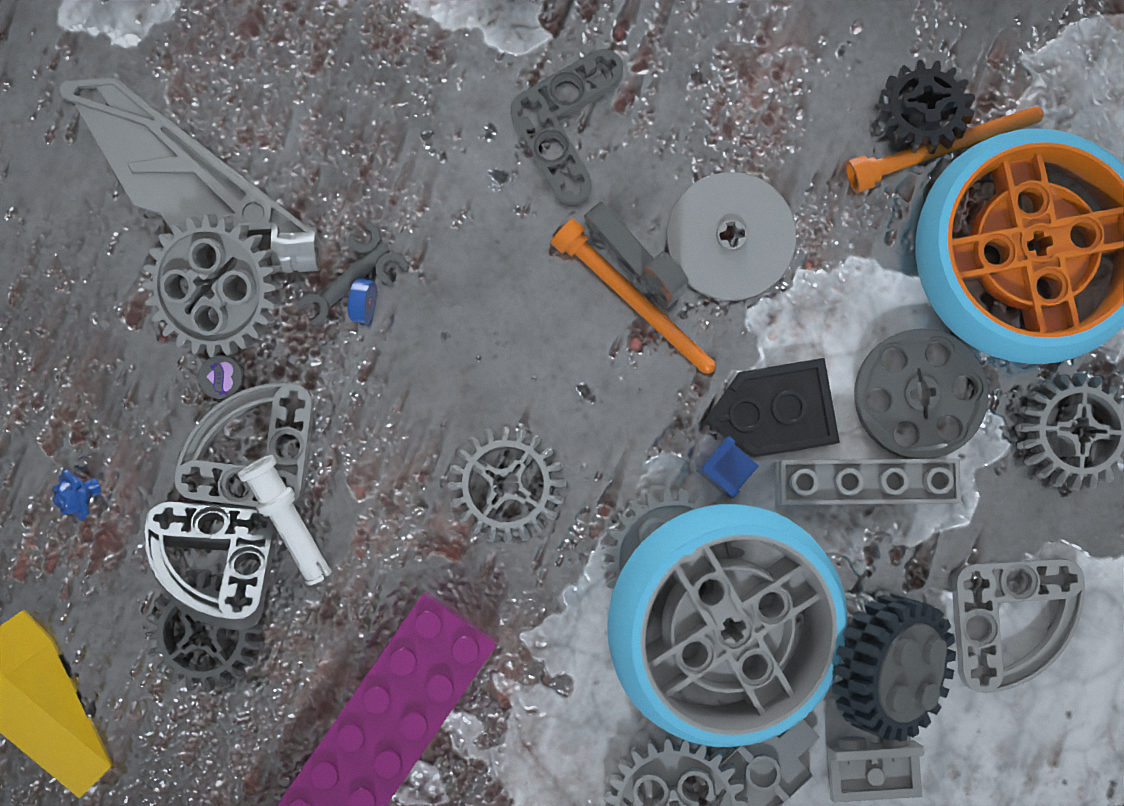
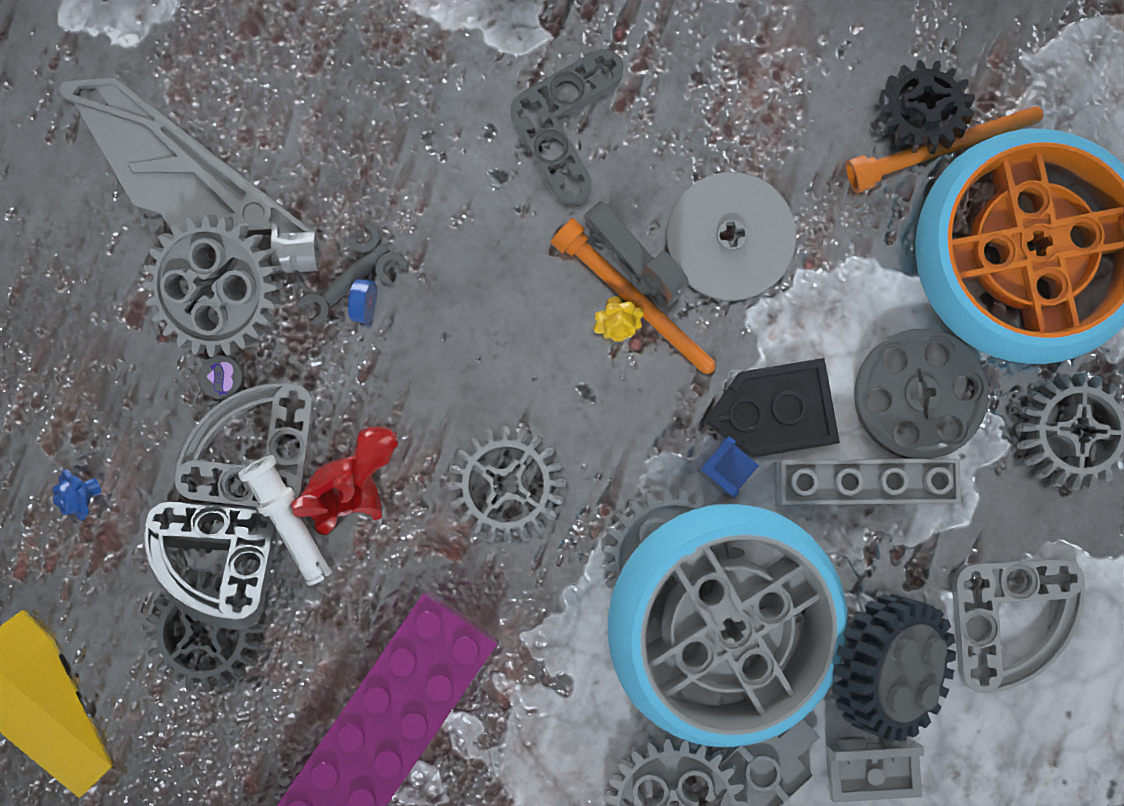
none -> red animal [291,426,398,535]
none -> yellow plant [593,296,644,342]

